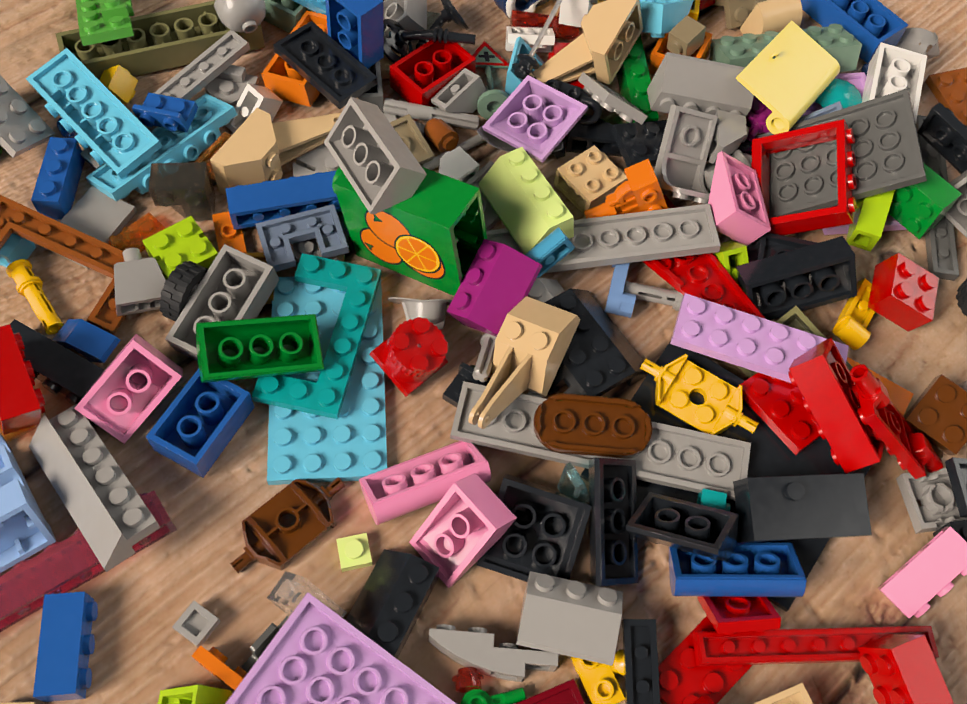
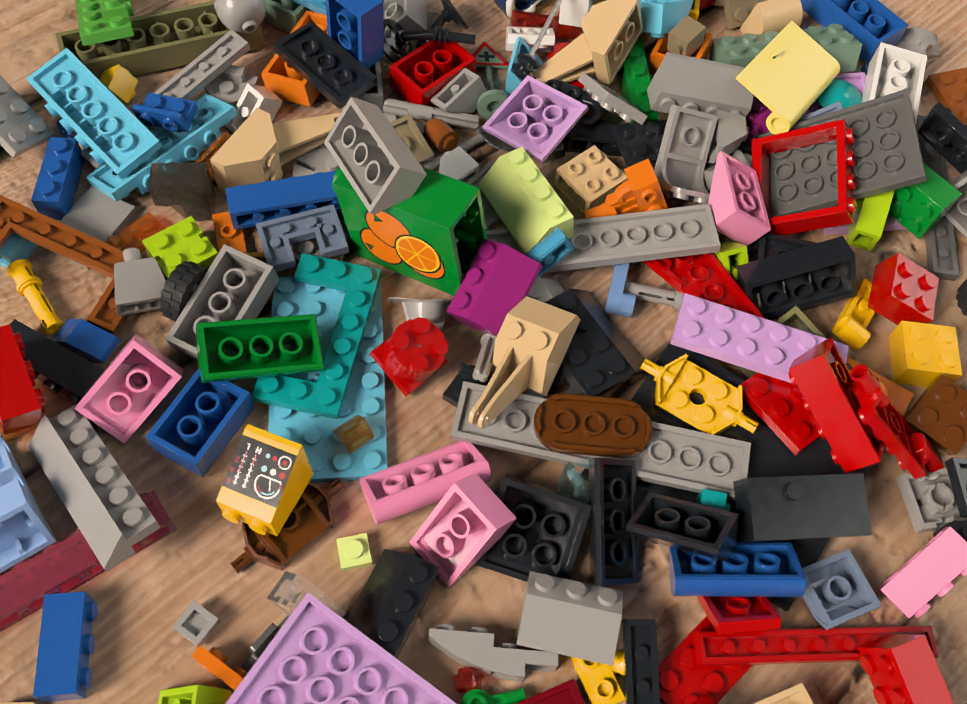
none -> slope [216,424,314,536]
none -> clear orange slope [333,414,374,454]
none -> sand blue slope [802,549,882,630]
none -> yellow brick [888,321,962,387]

